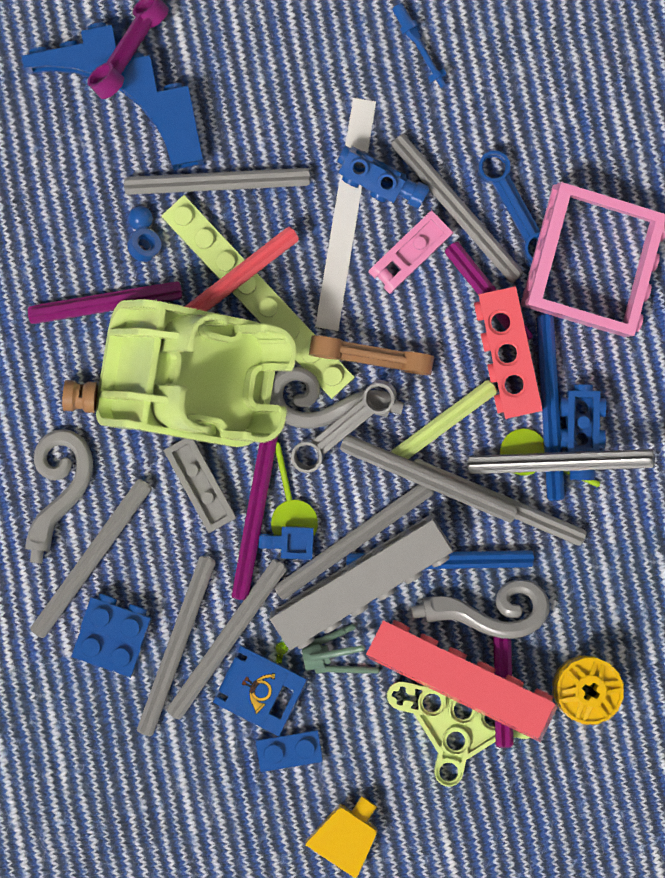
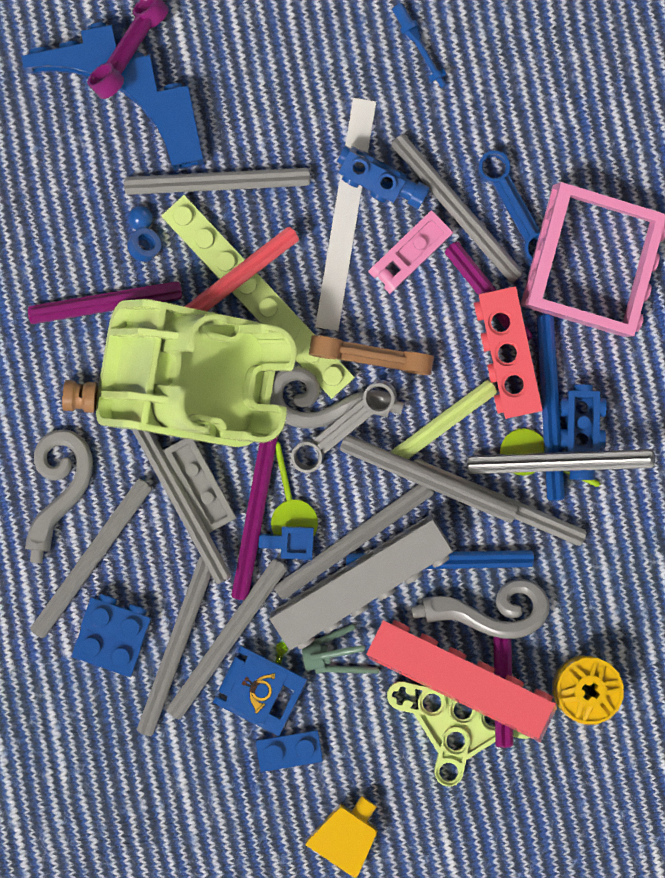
none -> light grey axle [132,430,231,584]

